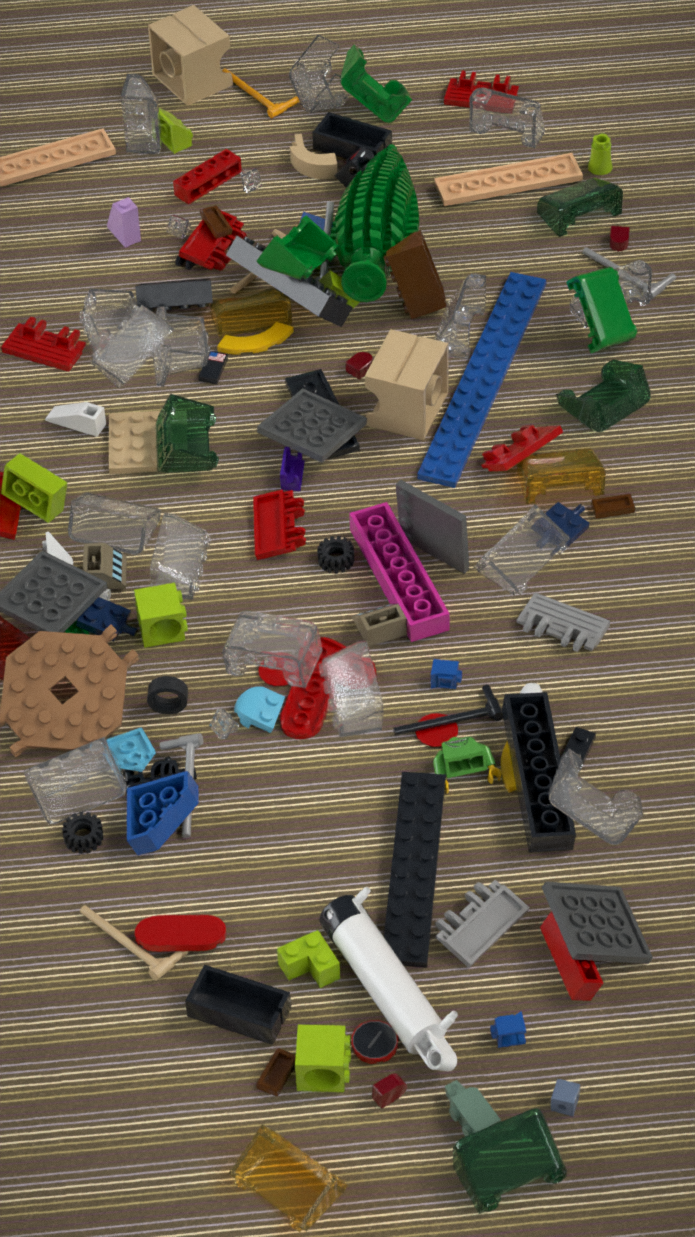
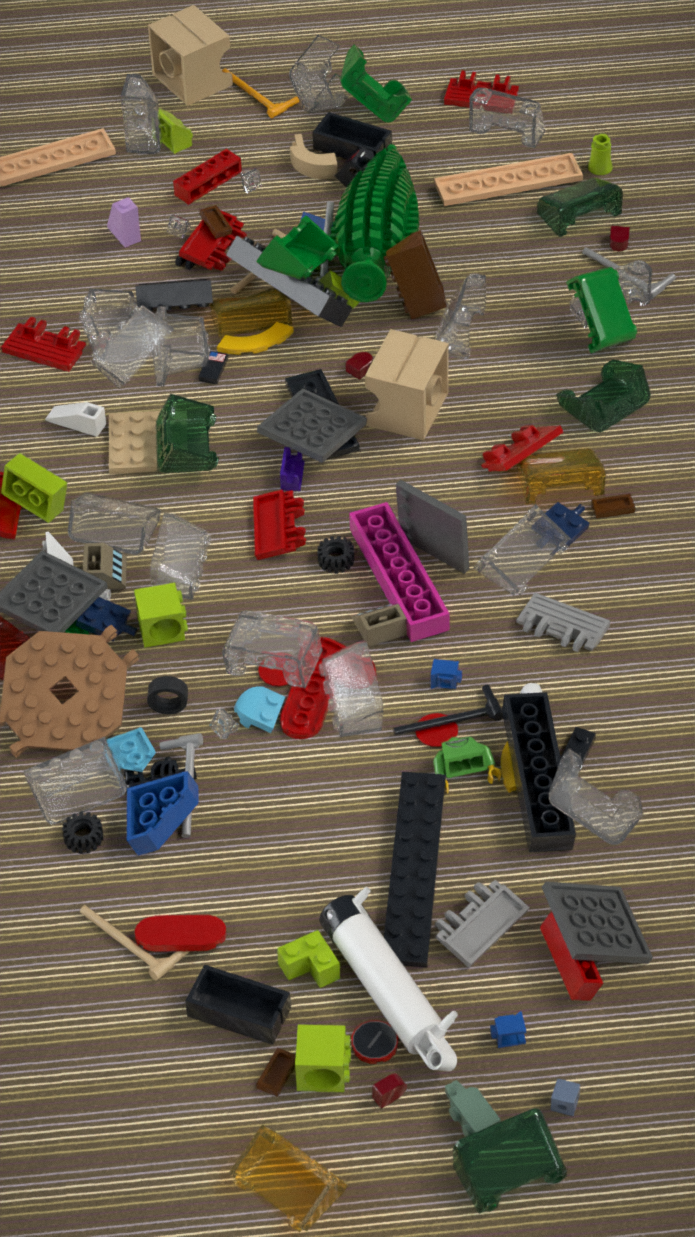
blue plate [417,272,546,488] -> none

